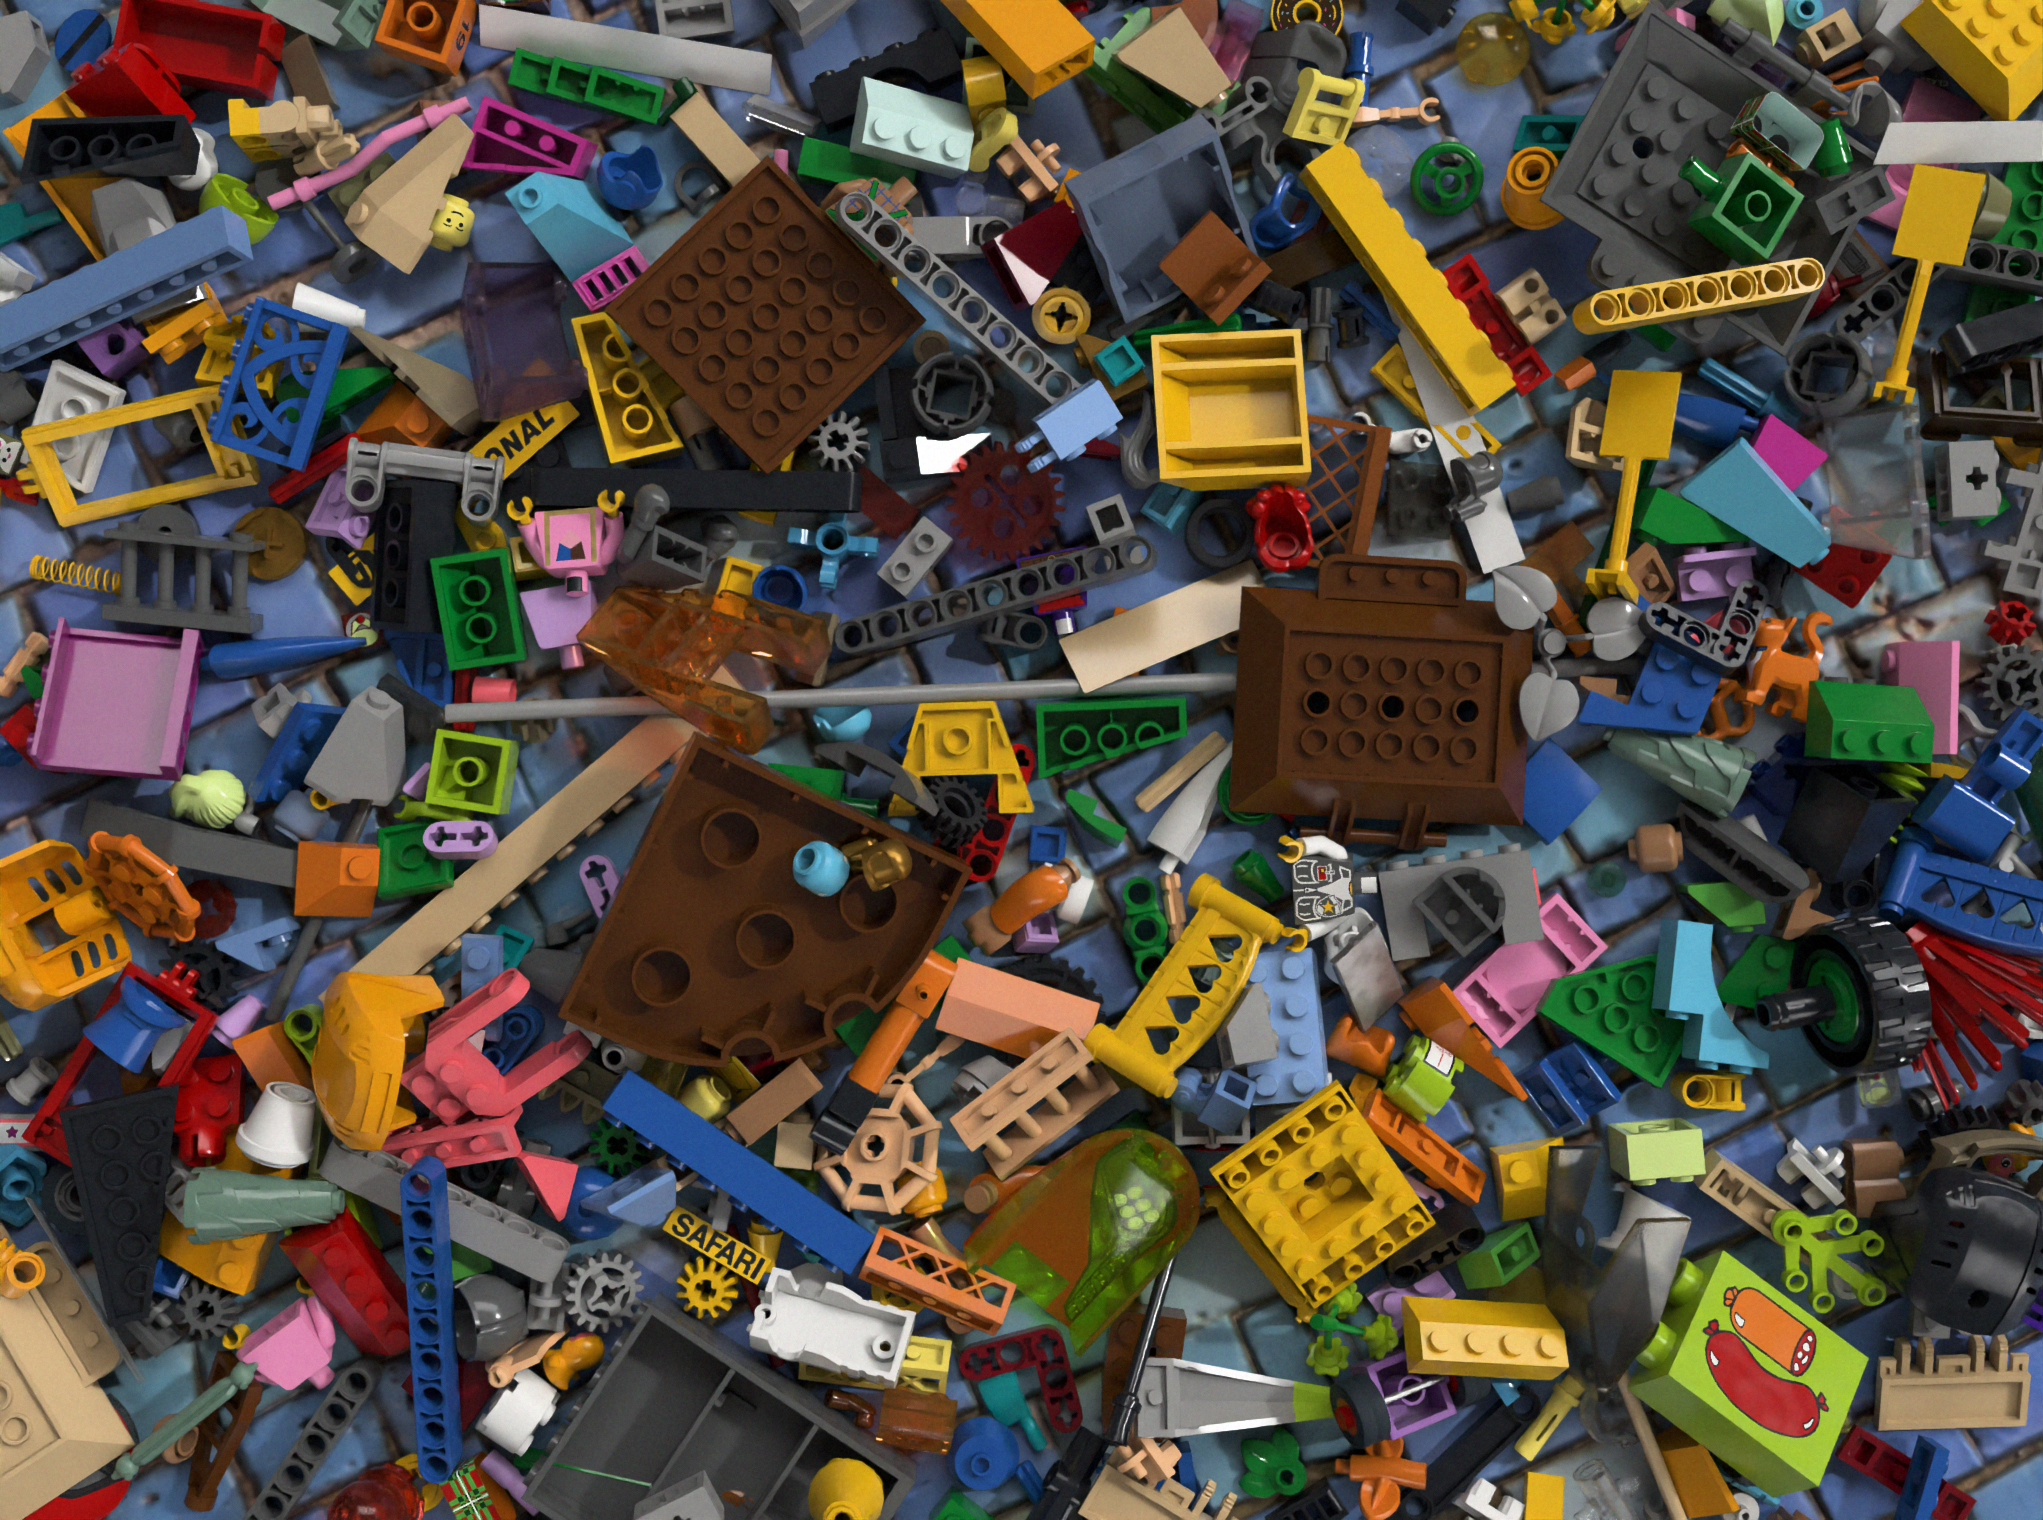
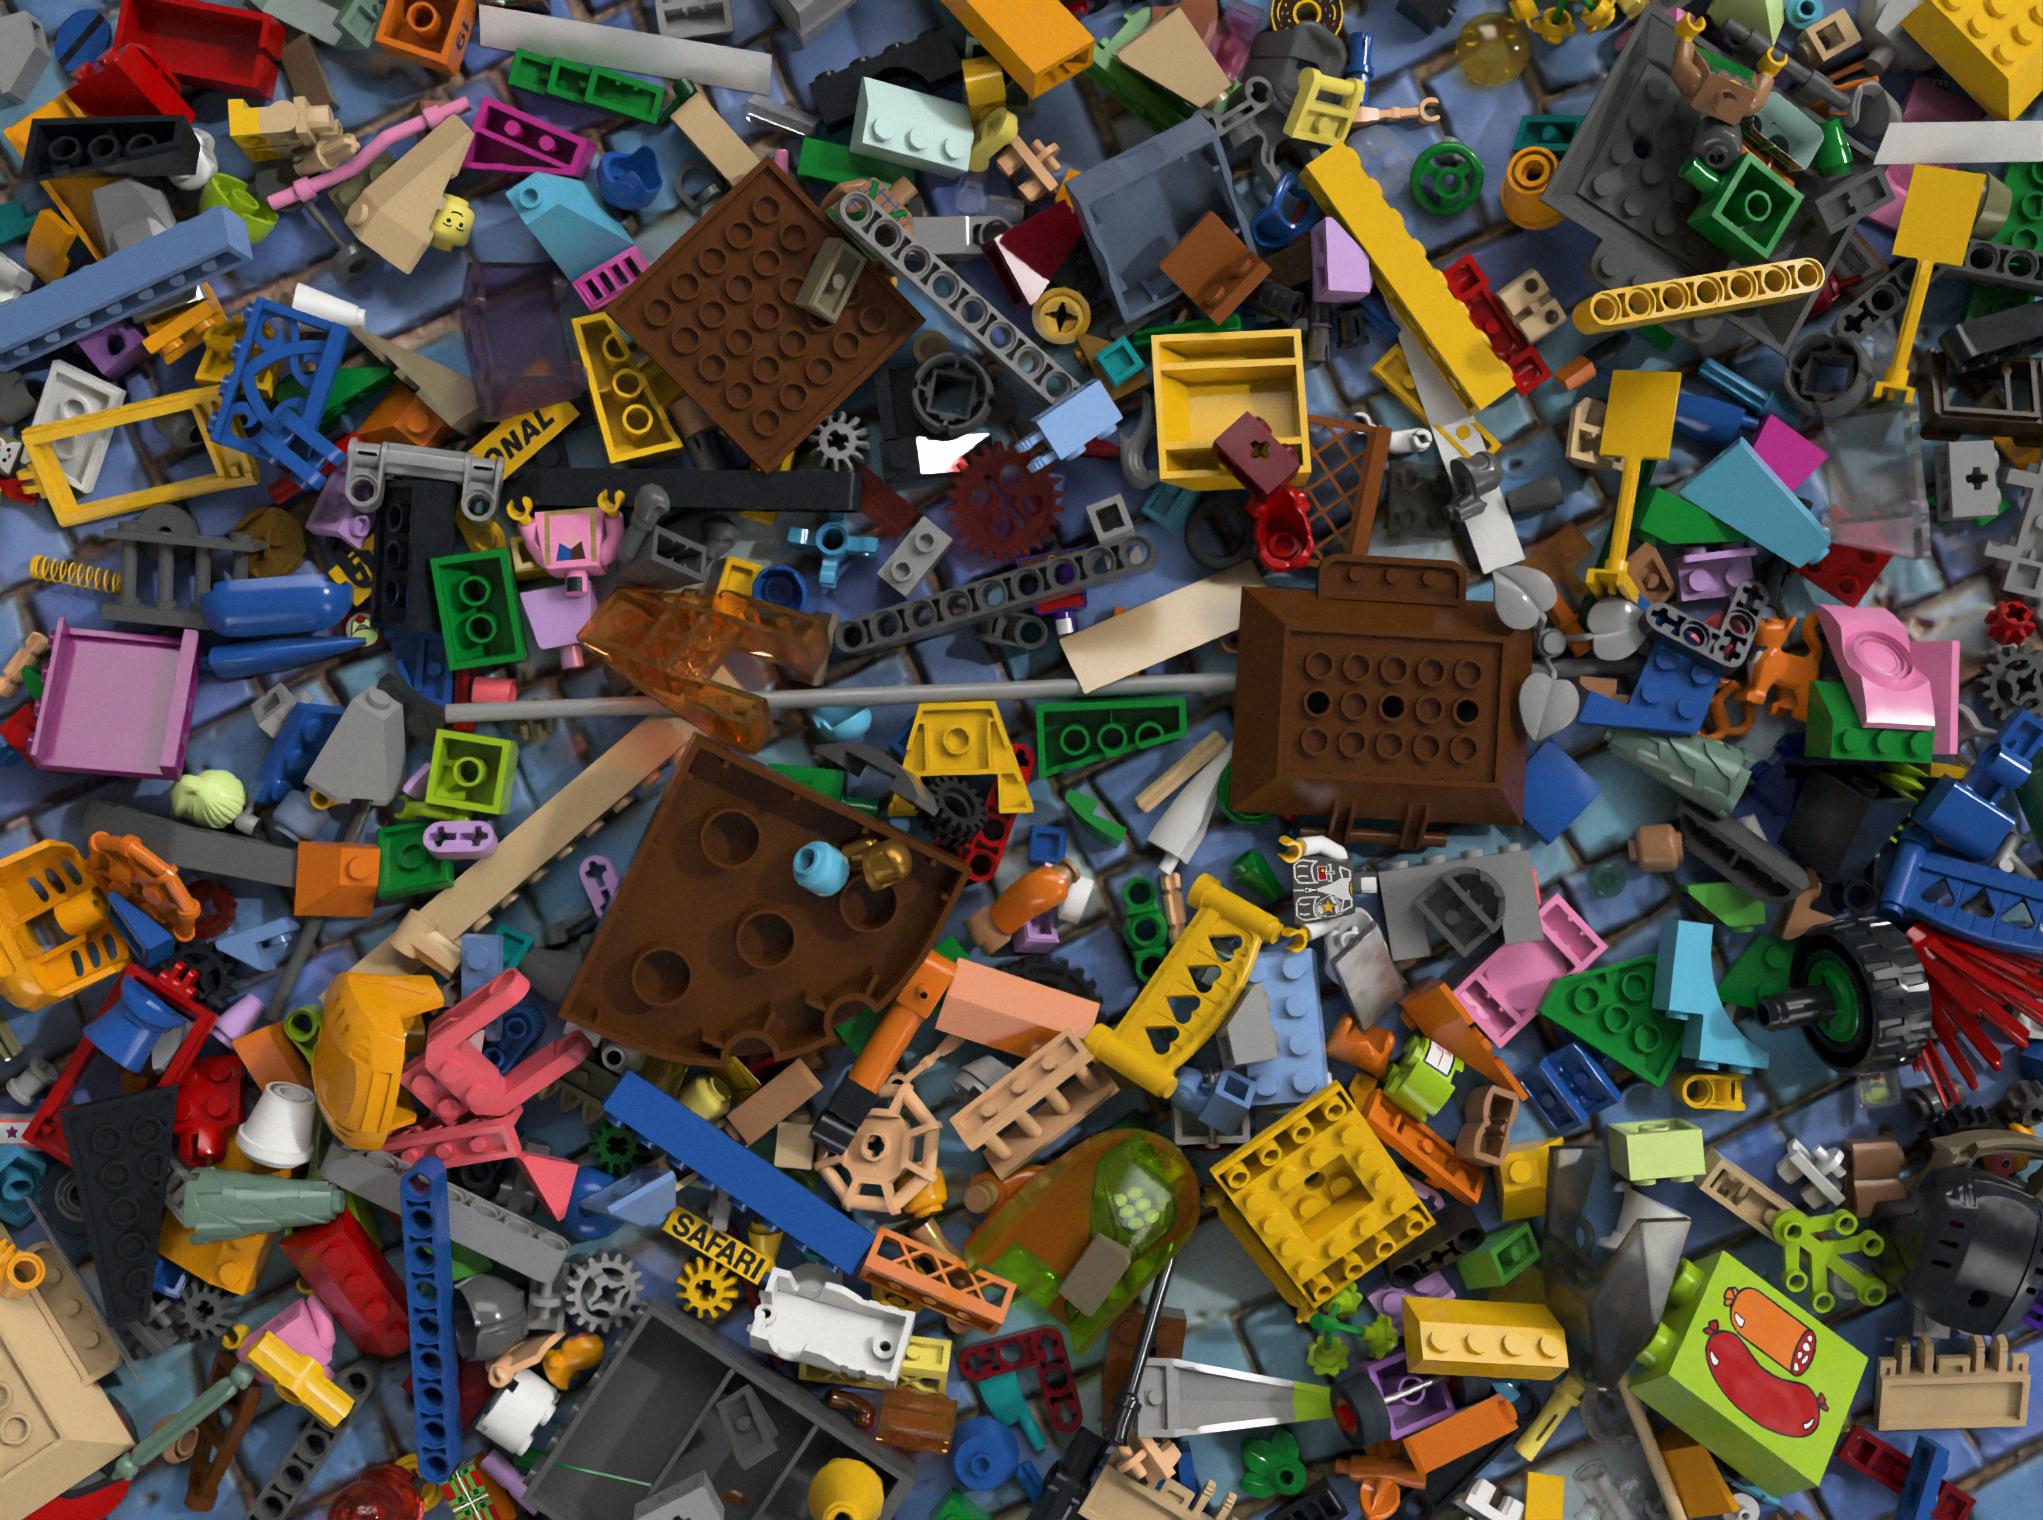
none -> light orange slope [25,208,78,285]
none -> blue slope [106,891,175,968]
none -> blue brick [199,574,353,637]
none -> yellow piece [244,1330,355,1429]
none -> blue brick [256,406,348,492]
none -> tan piece [388,909,461,980]
none -> dark grey slope [716,1384,778,1470]
none -> dark tan slope [794,238,868,324]
none -> dark tan slope [1057,1232,1131,1318]
none -> dark red brick [1211,411,1301,506]
none -> lavender slope [1311,217,1373,304]
none -> orange slope [1402,1393,1519,1476]
none -> medium nougat brick [1456,1085,1519,1167]
none -> medium nougat torso [1671,12,1788,125]
none -> dark grey head [1691,116,1742,172]
none -> bright pink slope [1815,604,1935,731]

